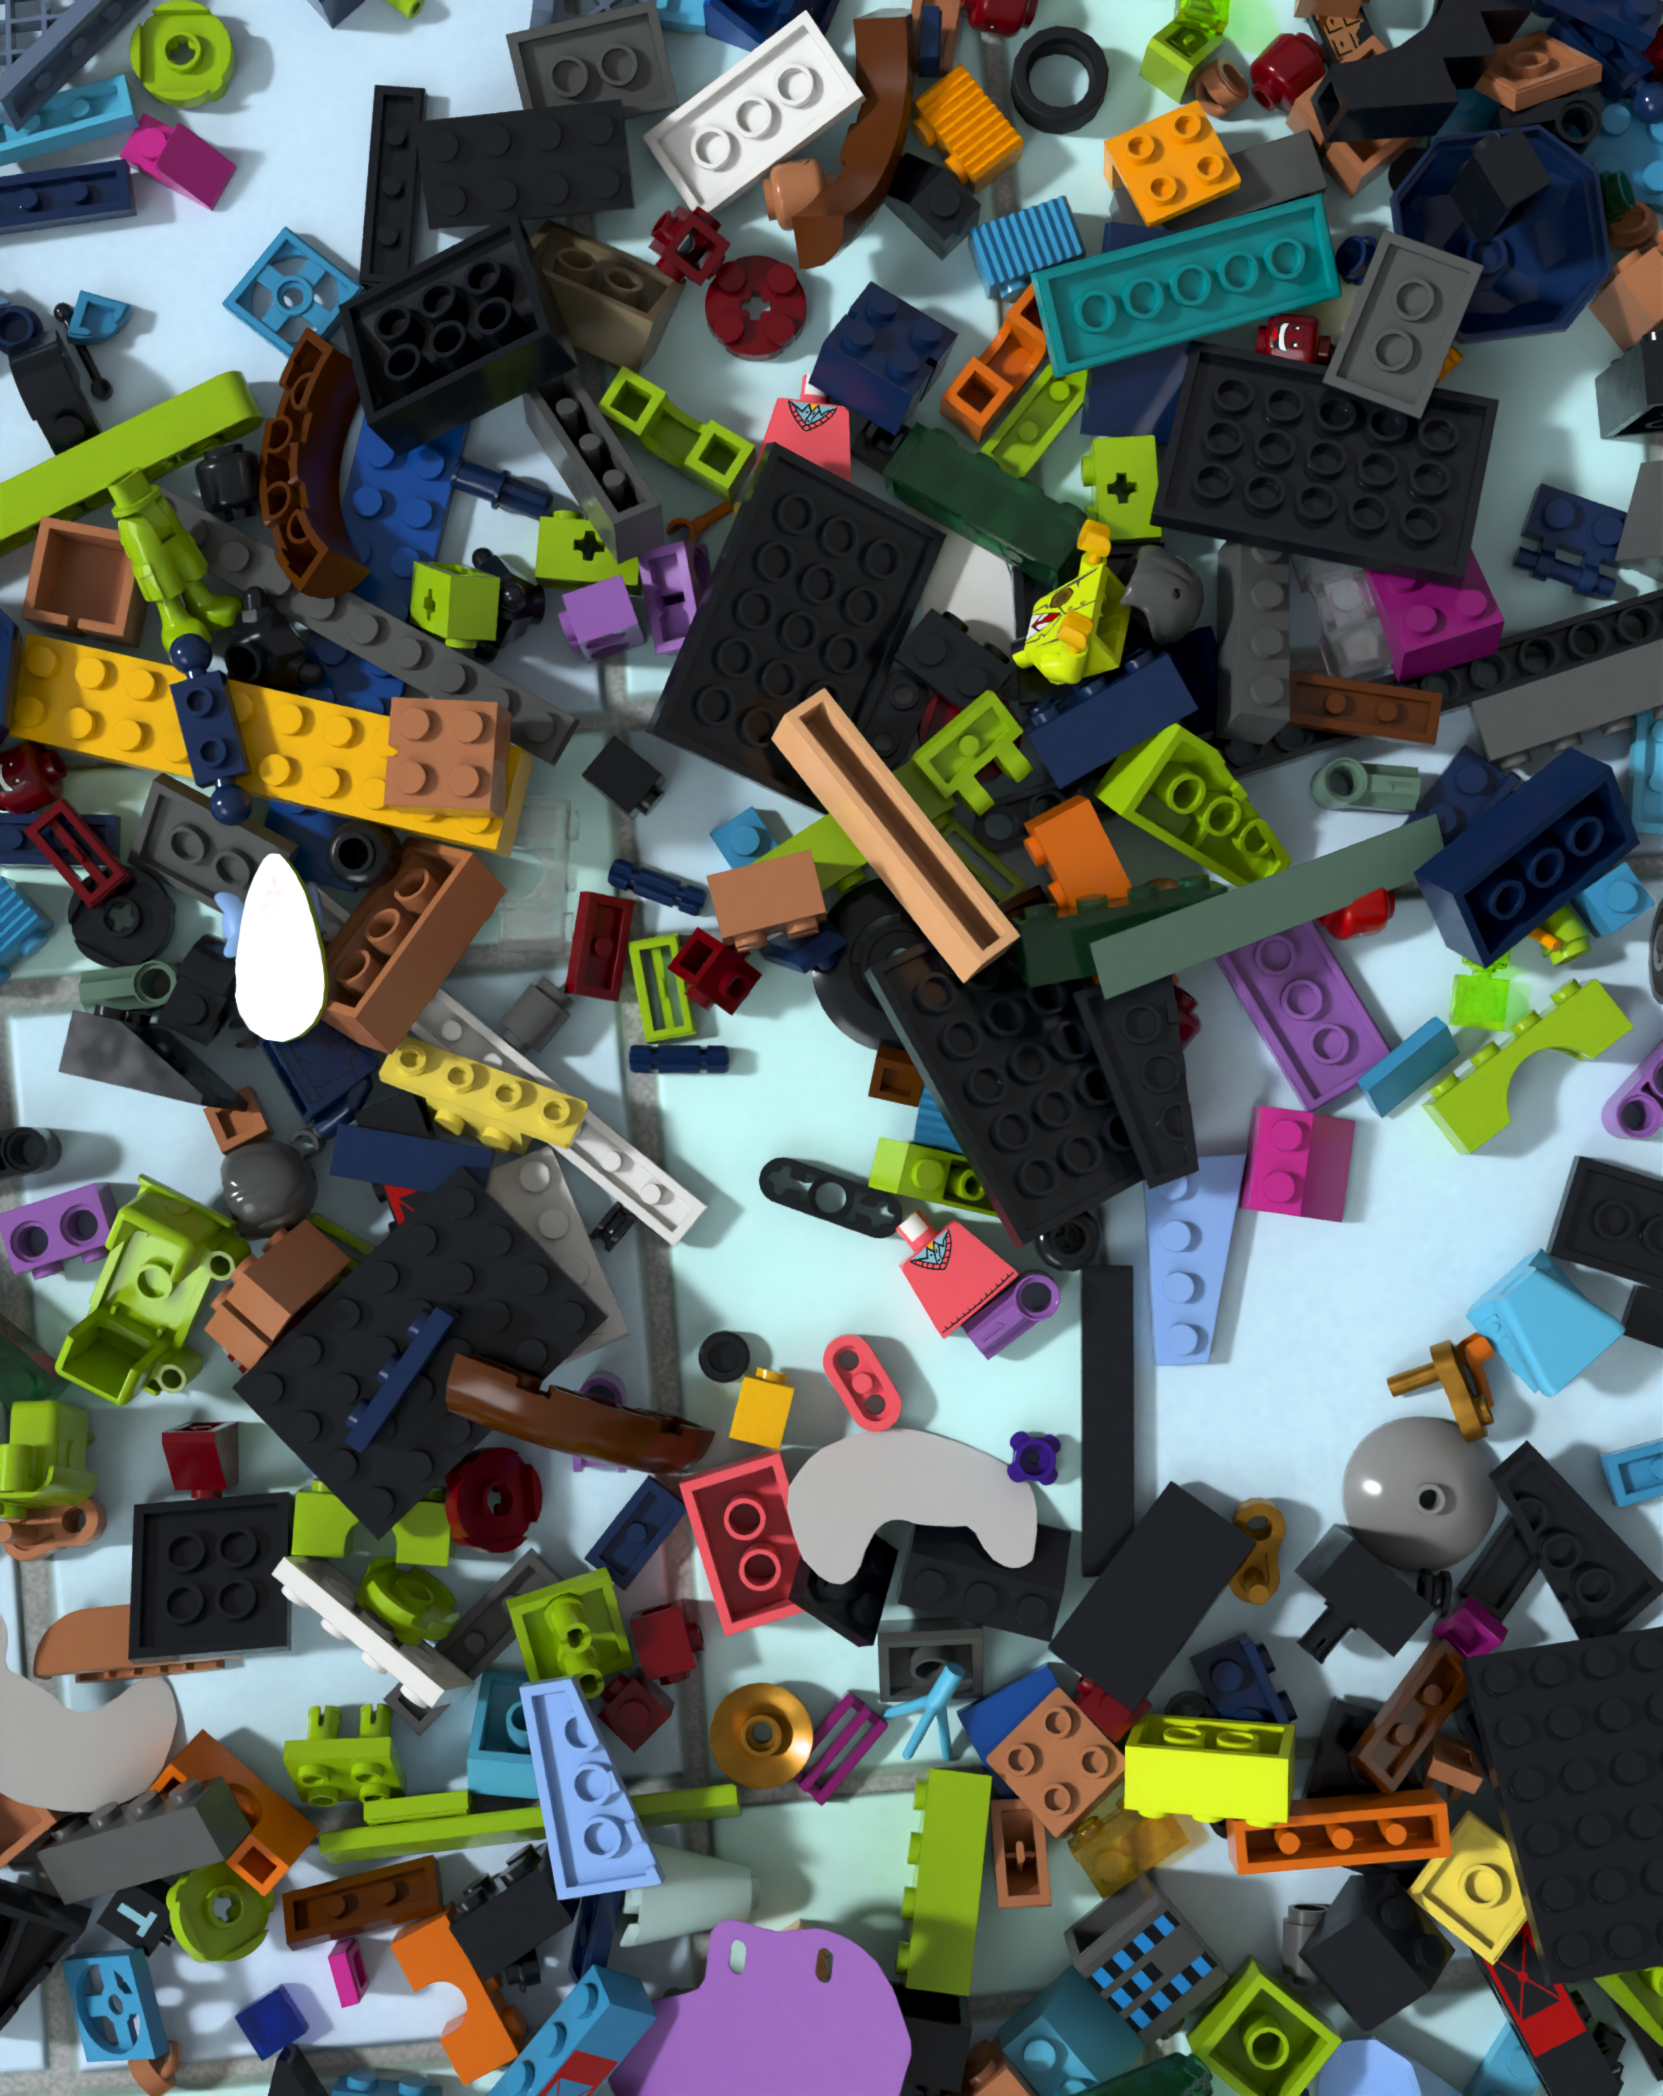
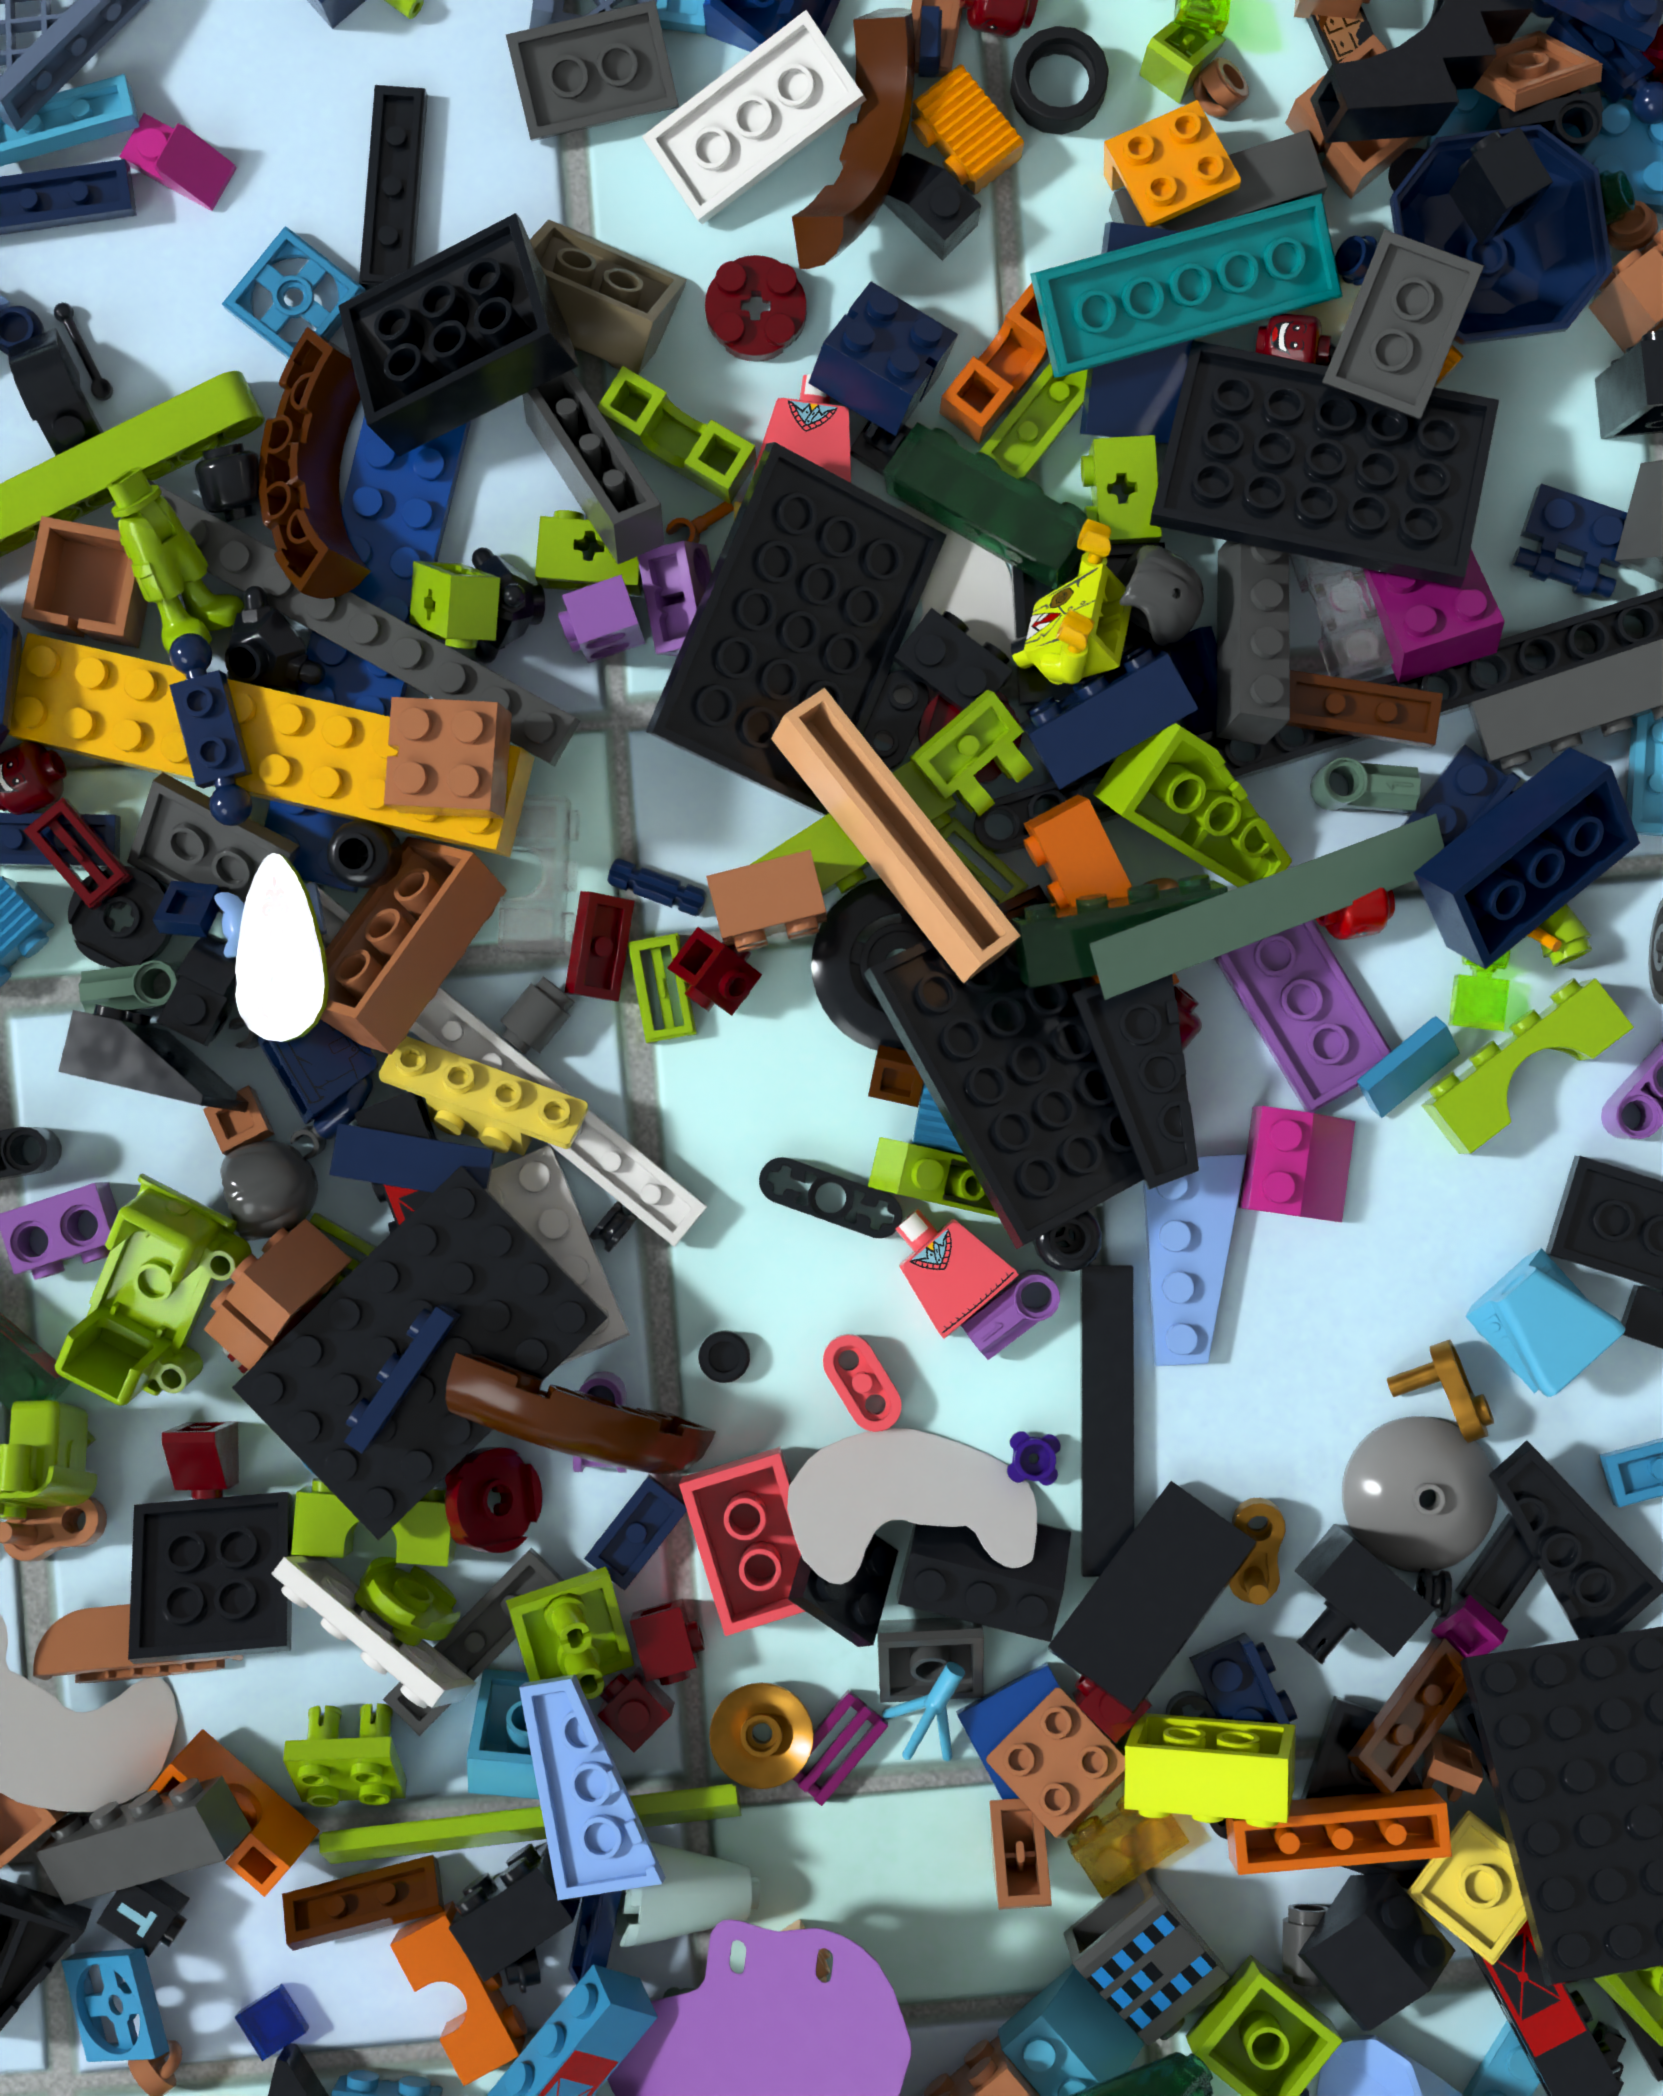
dark azure tile [66,290,132,345] -> none
lime plate [130,0,236,108] -> none
lime plate [166,1853,274,1963] -> none
dark pink tile [328,1937,370,2008] -> none
lime tile [364,1790,477,1826] -> none
black brick [414,99,636,231] -> none
dark blue axle [450,456,553,522] -> none
black brick [582,735,665,820] -> none
dark blue axle [629,1045,730,1073] -> none
dark red brick [648,205,731,286] -> none
dark azure plate [710,806,778,869] -> none
yellow brick [729,1366,795,1450] -> none
dark blue piece [759,918,847,974] -> none
nougat head [762,157,835,231] -> none
black slope [889,1981,972,2096] -> none
lime wedge [895,1768,992,1996] -> none
dark azure brick [967,196,1087,301] -> none
dark red head [1250,32,1326,112] -> none
orange hand [1456,1332,1495,1407] -> none
dark azure brick [1569,862,1655,939] -> none
none -> dark blue plate [152,880,221,938]

